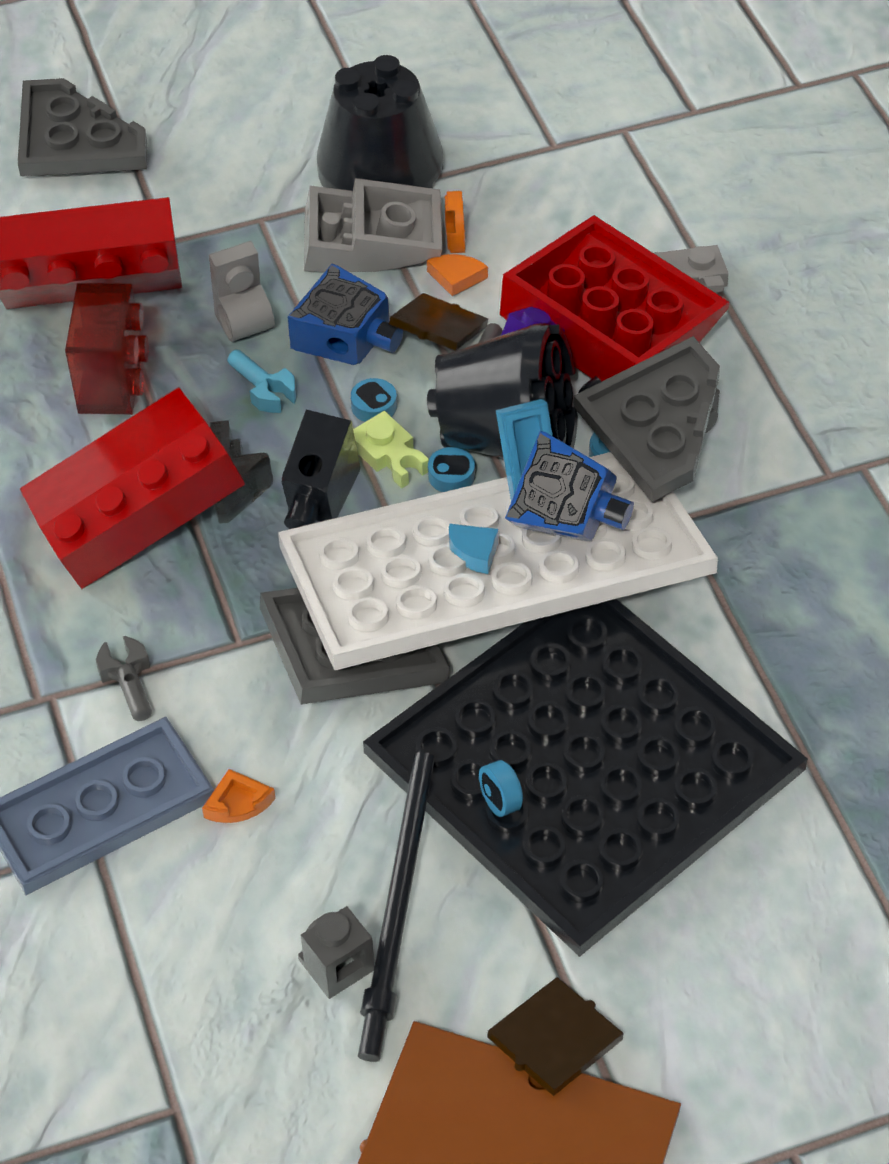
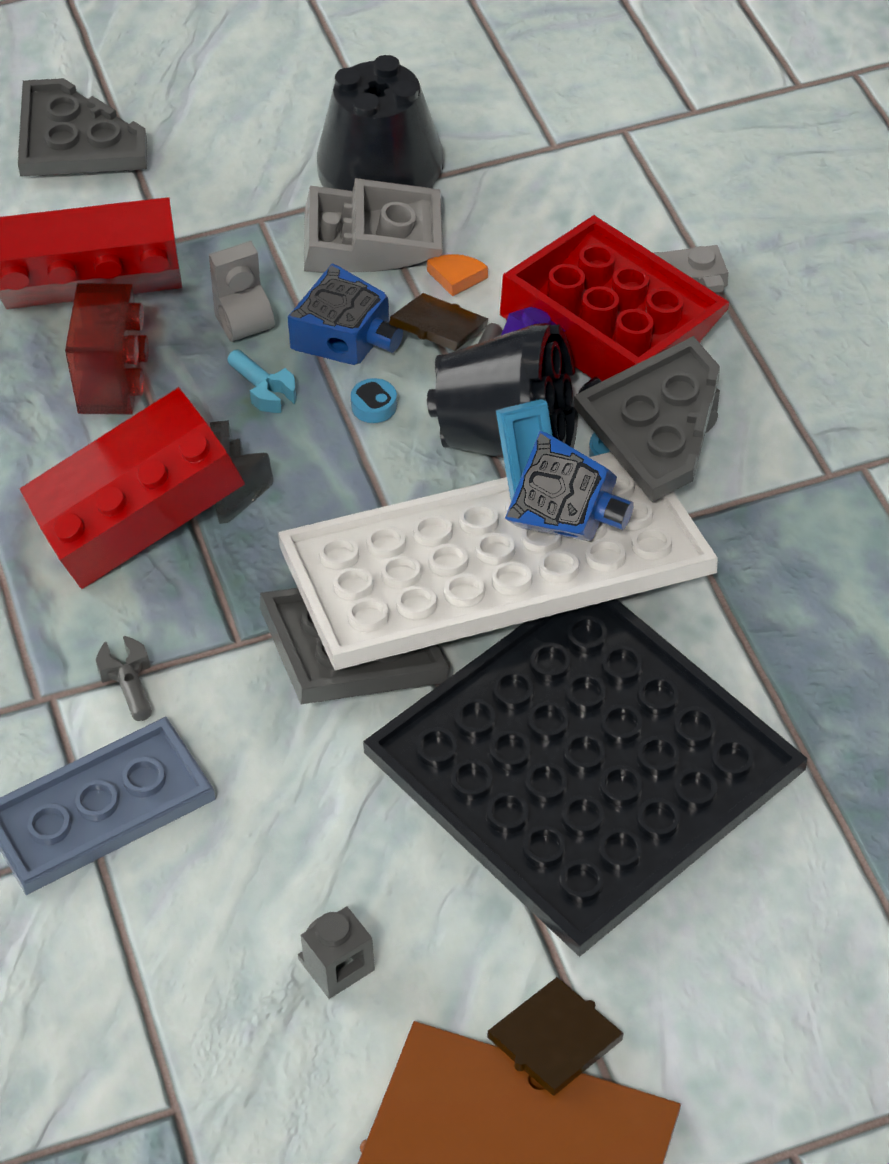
orange tile [202,769,275,823] -> none
black torso [281,409,361,529] -> none
yellowish green plate [353,411,429,489] -> none
black bar [358,752,435,1062] -> none
dark azure tile [428,447,475,492] -> none
orange tile [445,191,465,253] -> none
dark azure tile [449,524,499,574] -> none
dark azure tile [479,760,523,817] -> none

